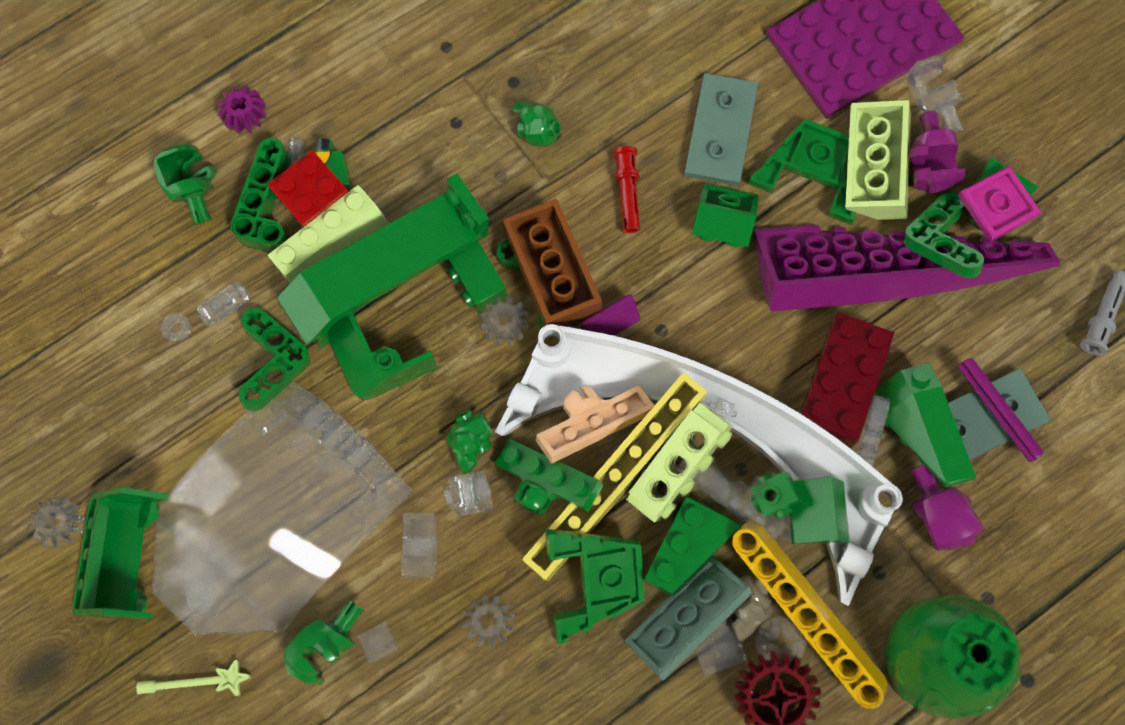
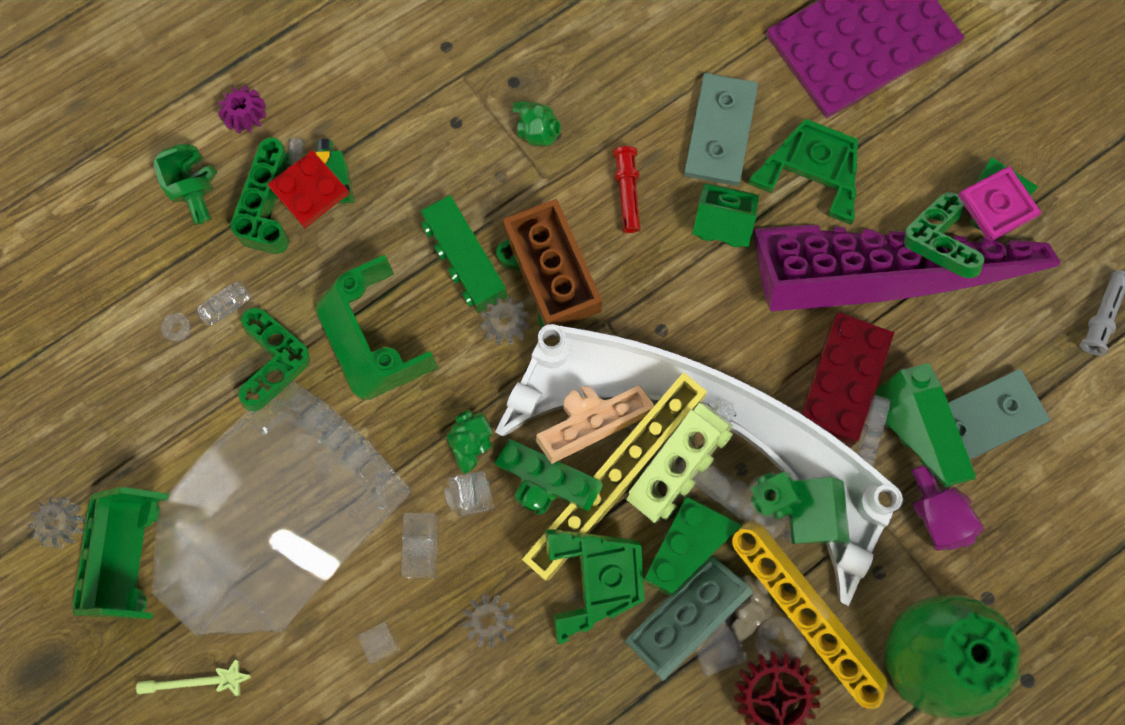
yellowish green slope [267,185,389,283] -> none
green panel [277,173,489,349] -> none
green piece [284,599,365,685] -> none
magenta slope [581,294,640,336] -> none
yellowish green slope [845,100,911,220] -> none
clear piece [907,55,965,133] -> none
magenta piece [908,111,965,193] -> none
magenta axle [958,358,1044,462] -> none

